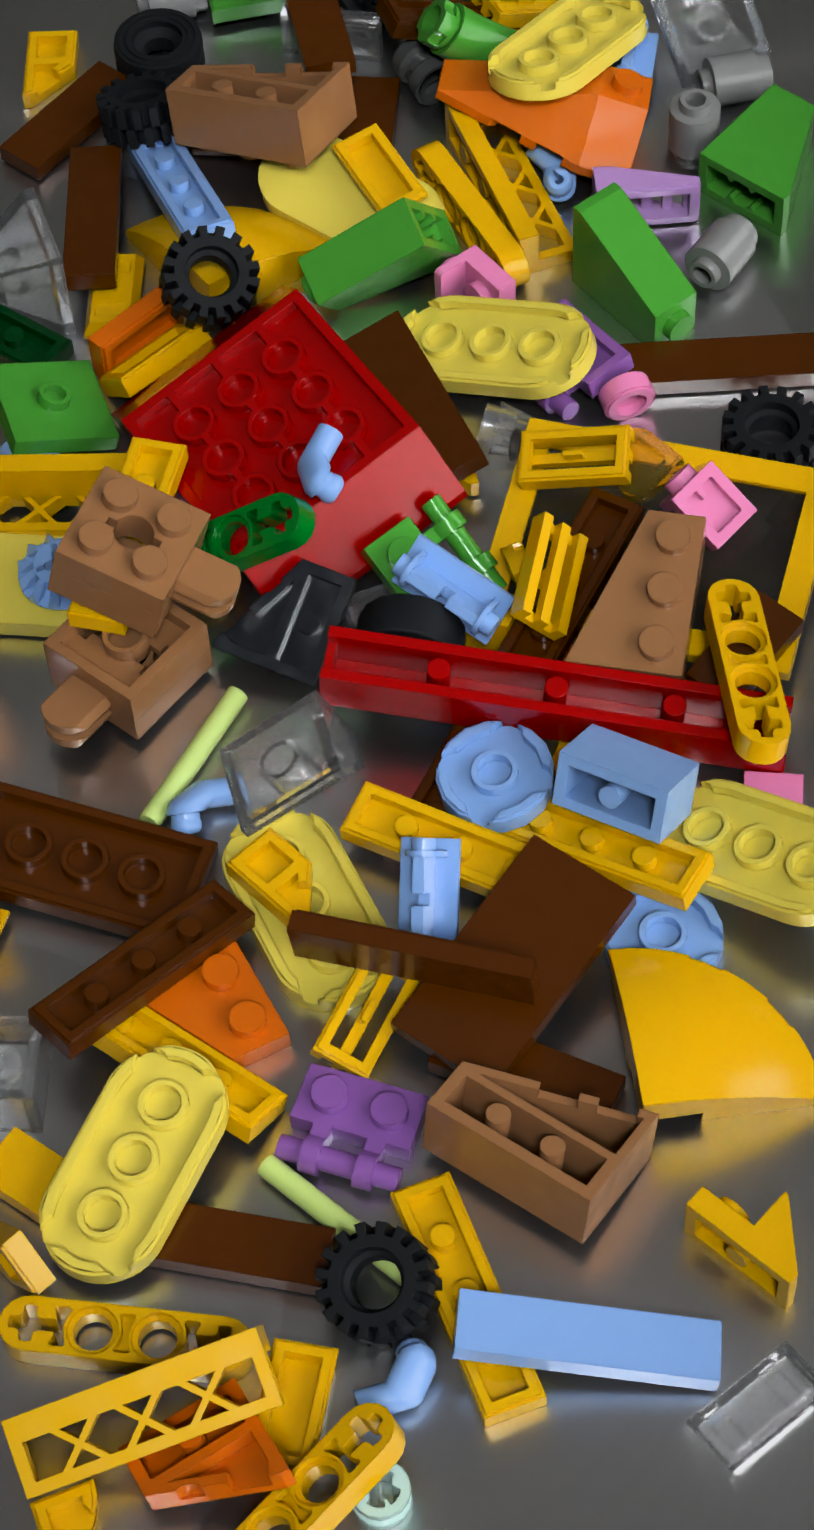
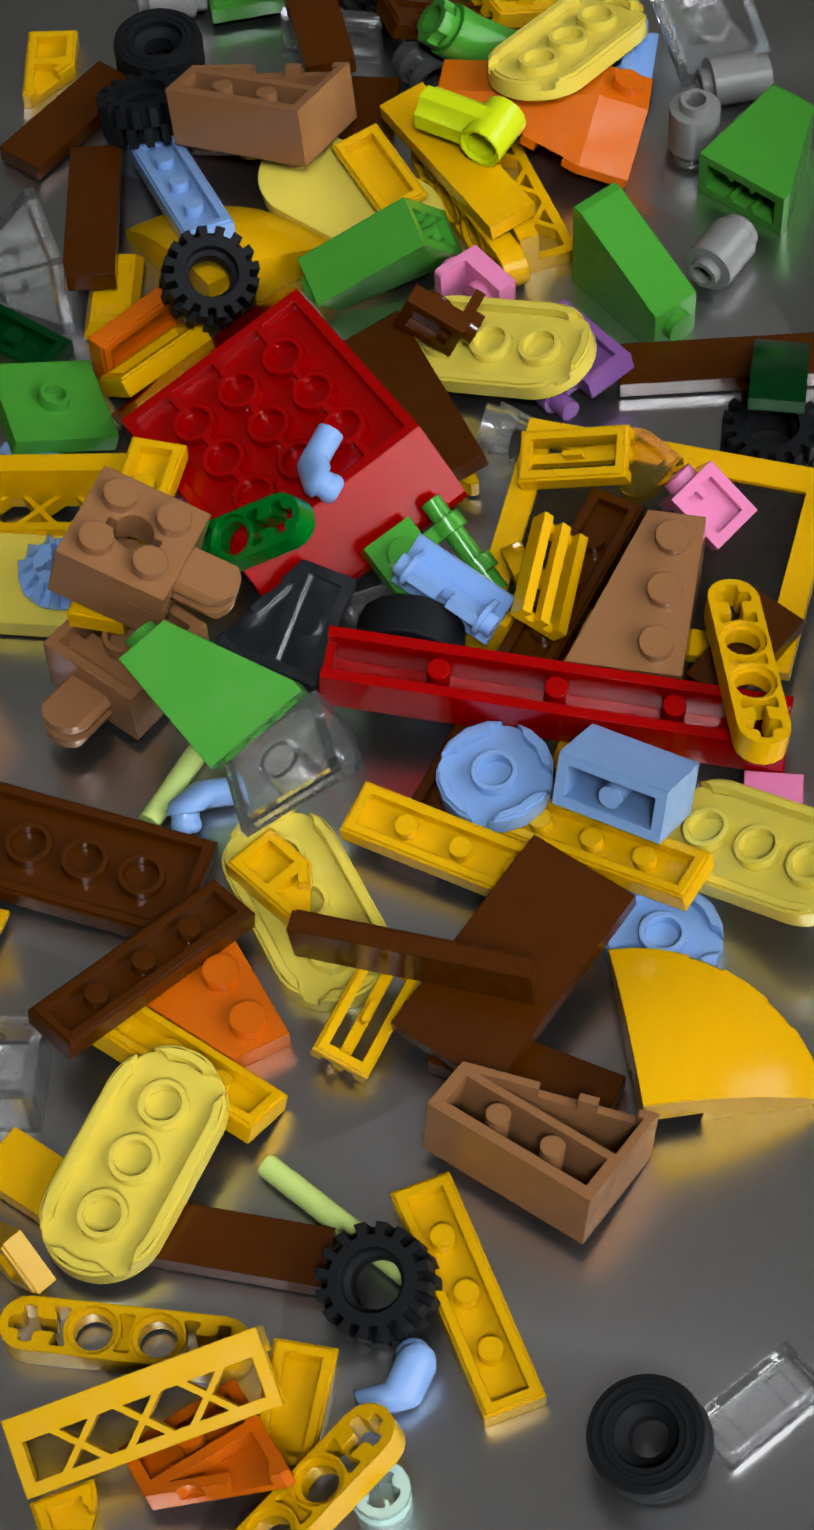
medium lavender plate [275,1063,430,1192] -> none
light blue hinge [398,837,461,940] -> none
light blue tile [452,1288,722,1392] -> none
light blue arm [526,144,576,203] -> none
lavender slope [592,166,701,225] -> none
bright pink tile [598,371,656,421] -> none
yellow slope [683,1186,798,1311] -> none
none -> bright green slope [119,620,309,770]
none -> yellow tile [379,82,536,240]
none -> reddish brown bracket [393,284,486,357]
none -> neon yellow piece [413,85,526,167]
none -> black tyre [586,1374,714,1505]
none -> dark green slope [747,339,809,414]

